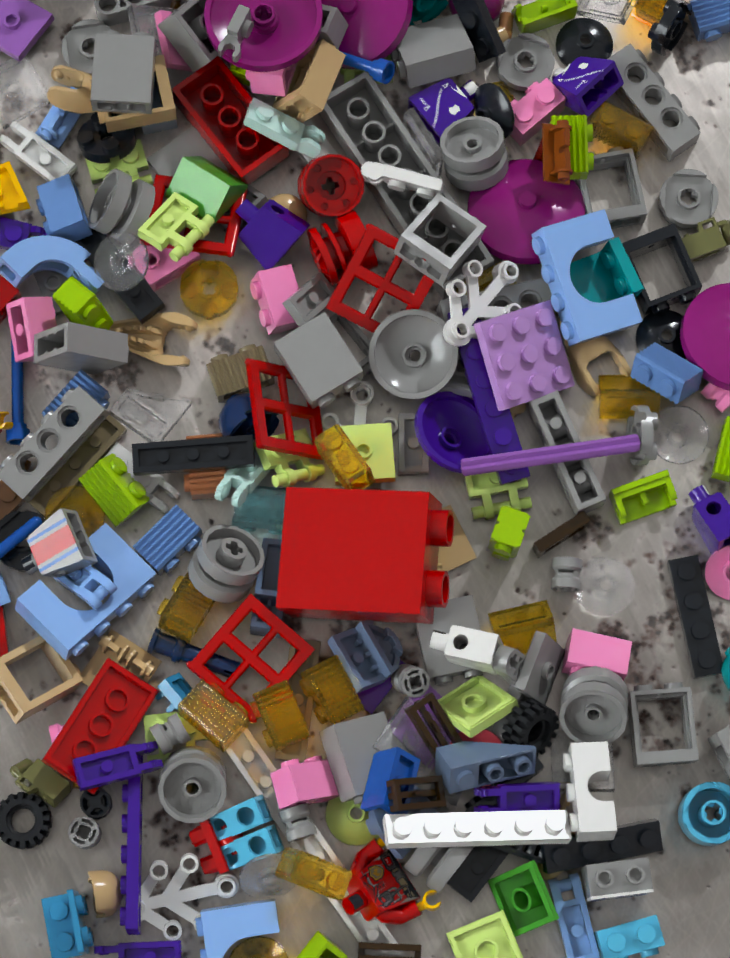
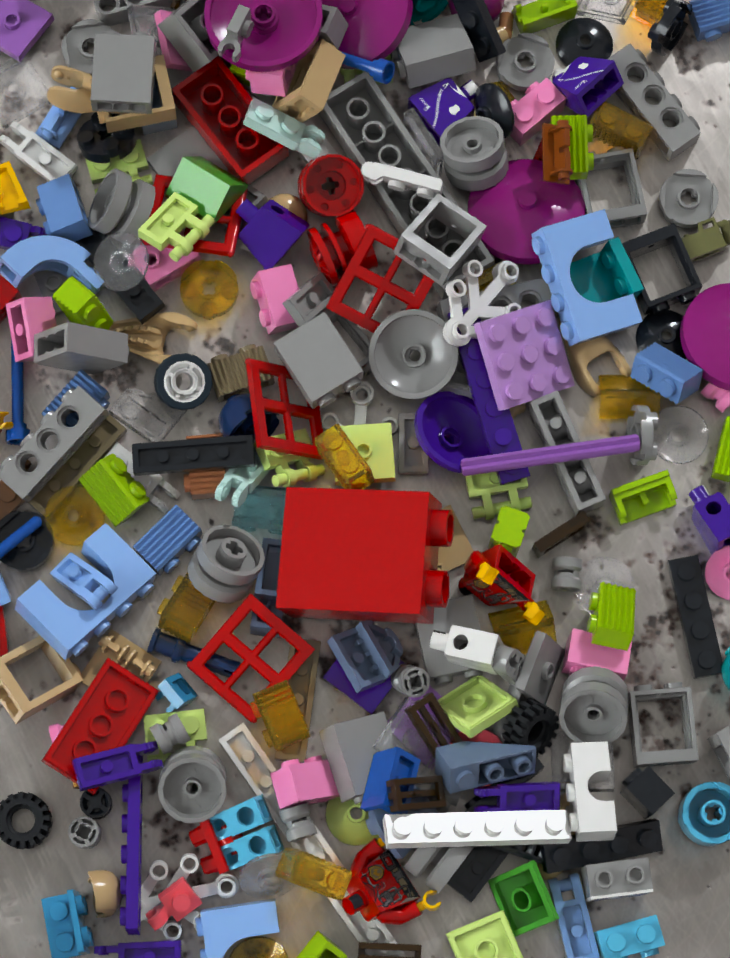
olive piece [10,758,71,808] -> none
light grey torso [21,508,98,578] -> none
clear yellow brick [177,679,249,752] -> none
clear yellow brick [299,655,365,727] -> none
none -> coral plate [145,876,202,931]
none -> wheel [154,353,213,410]
none -> red torso [458,544,545,626]
none -> lime brick [587,582,636,651]
none -> black brick [620,766,675,820]

